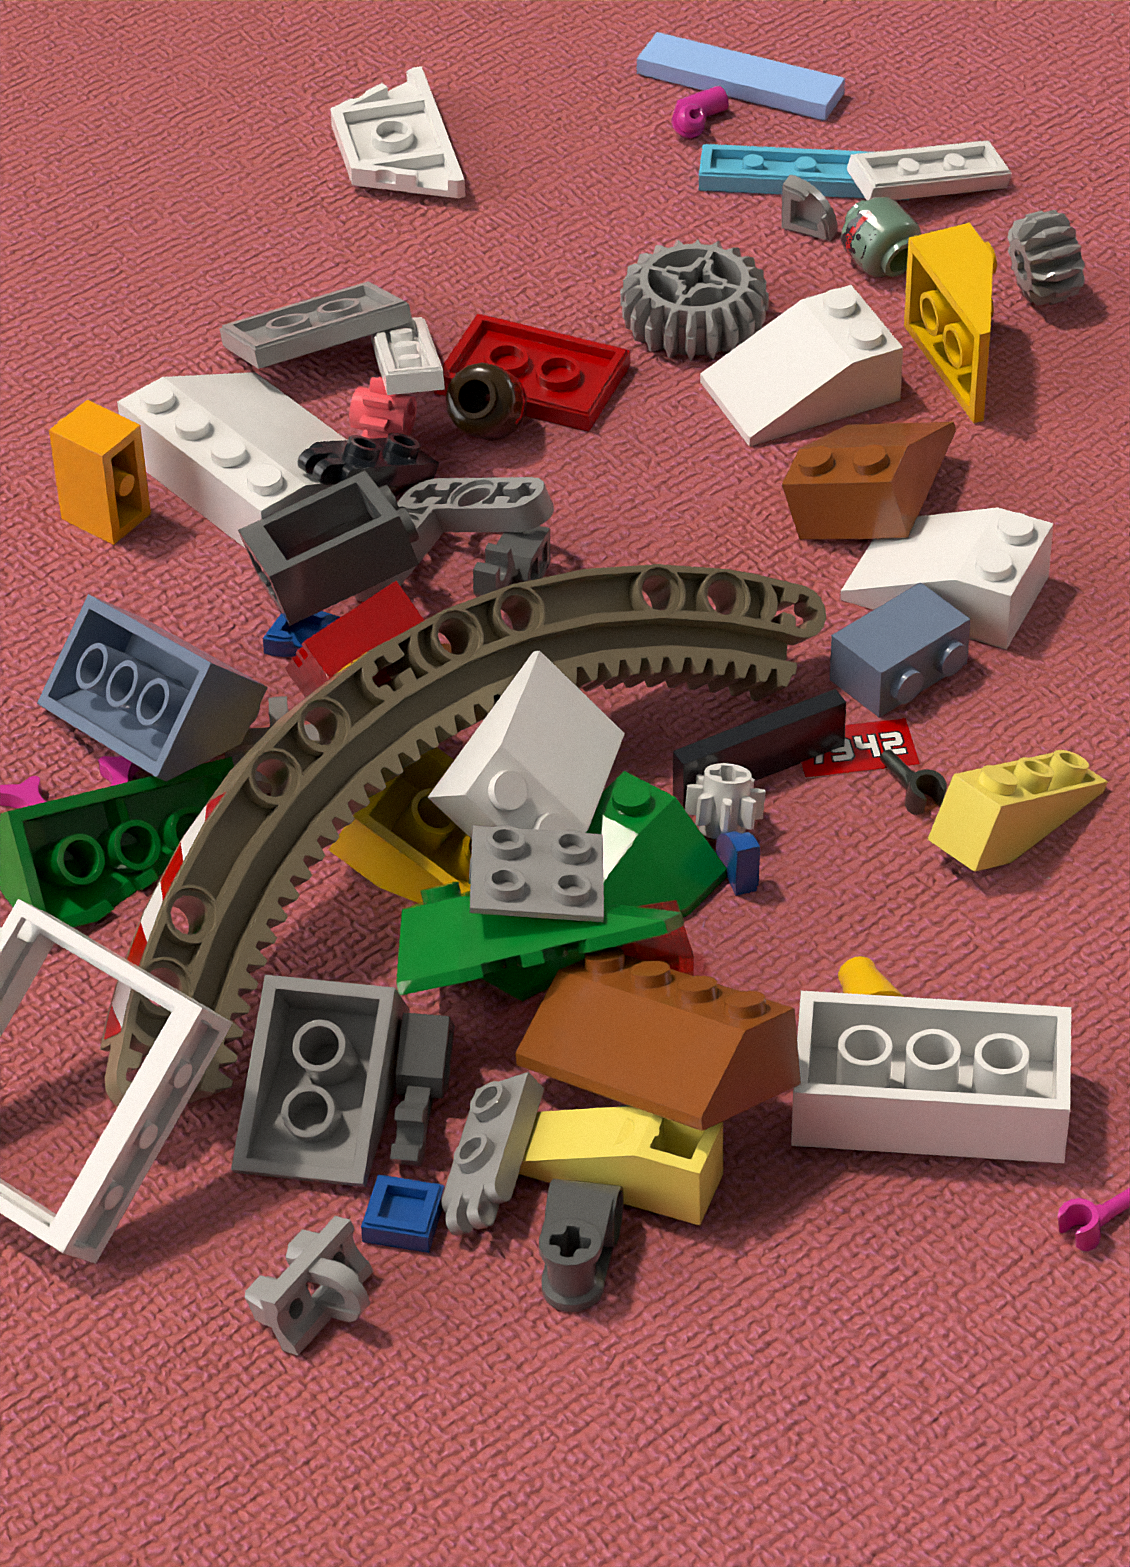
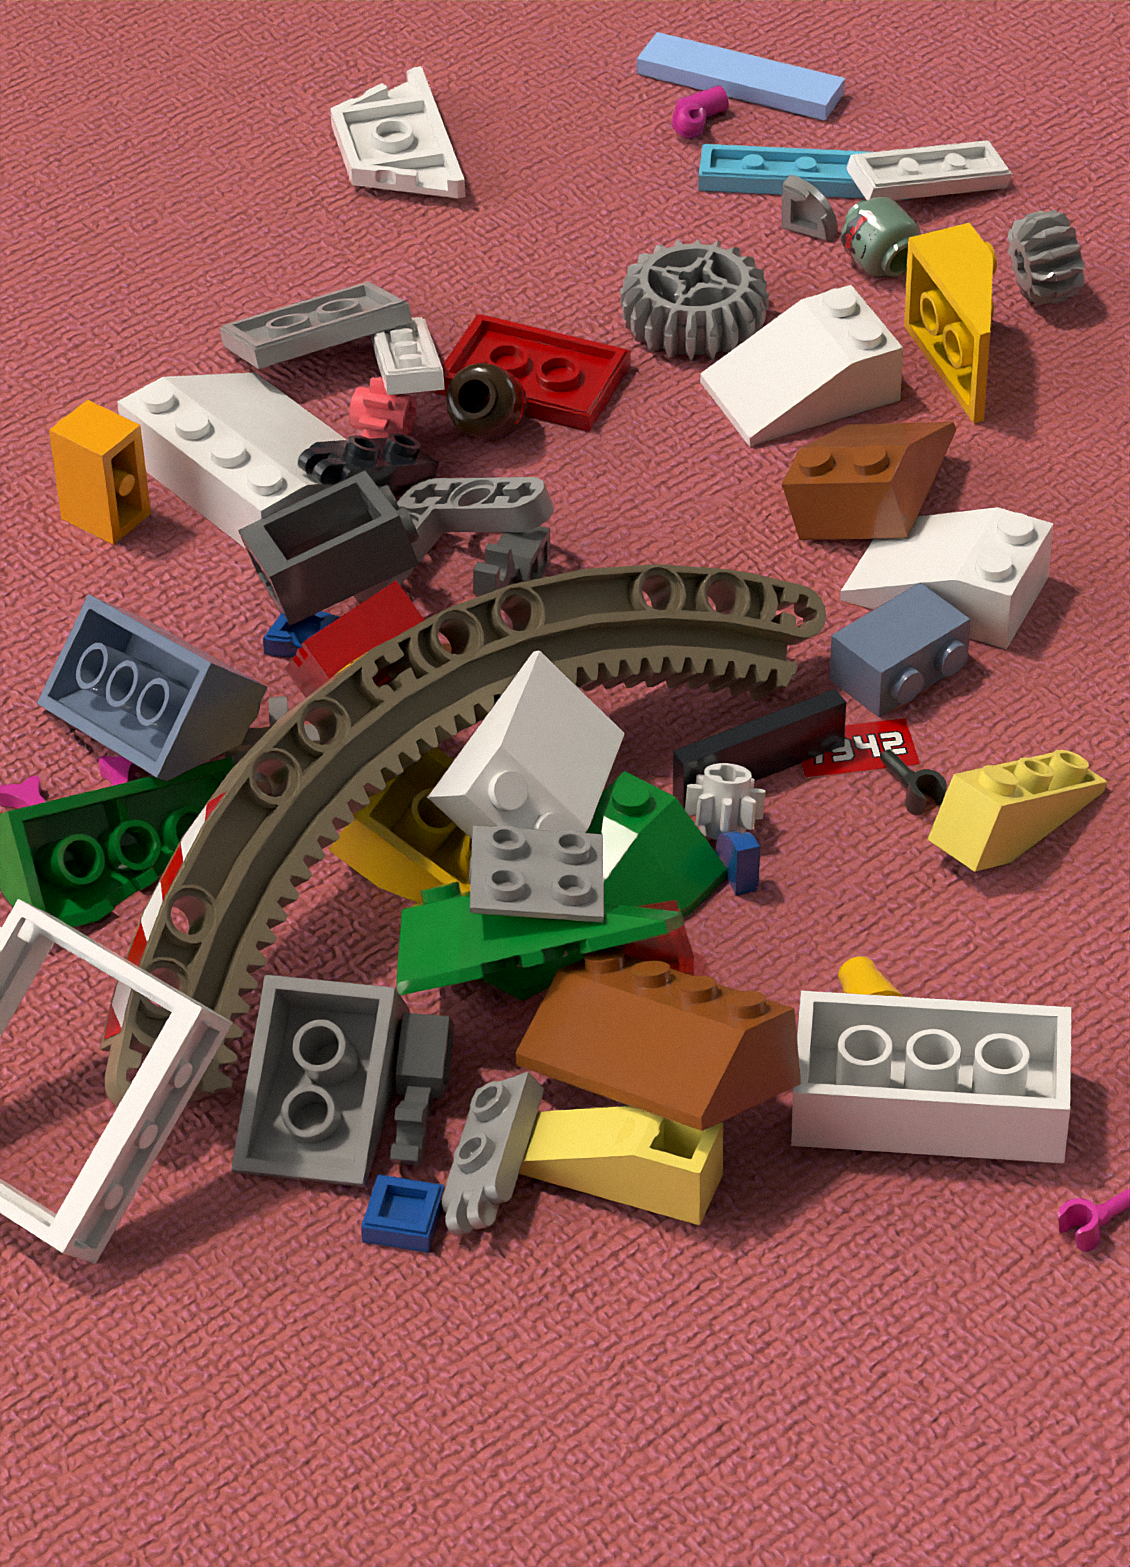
light grey hips [245,1216,373,1355] -> none
dark grey piece [539,1178,624,1312] -> none

